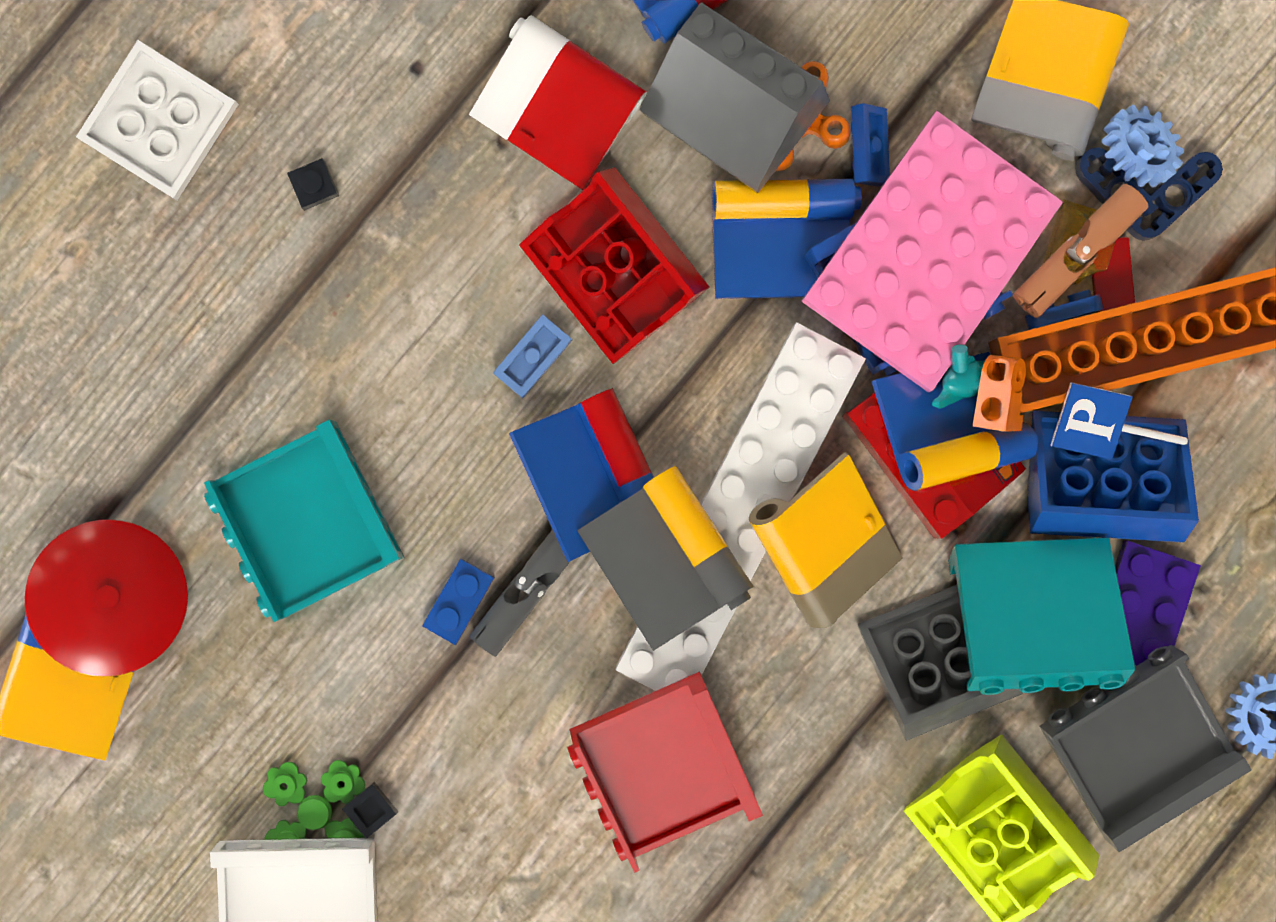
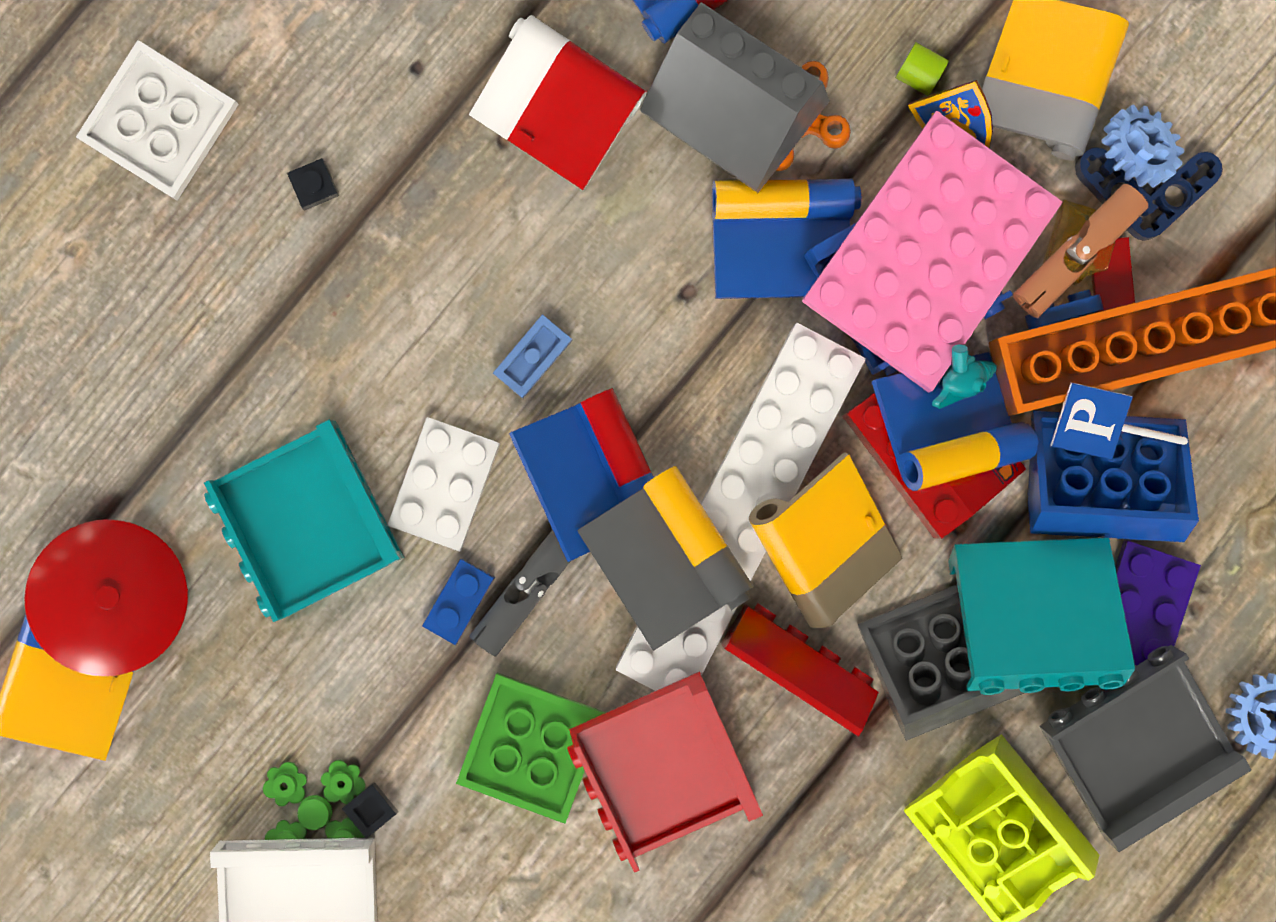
red piece [519,167,710,364] -> none
blue plate [851,103,890,187] -> none
orange leg [973,355,1026,432] -> none
none -> white plate [387,417,500,552]
none -> bright green plate [456,672,606,824]
none -> red slope [720,603,879,737]
none -> lime brick [895,42,949,96]
none -> shield [908,80,993,149]

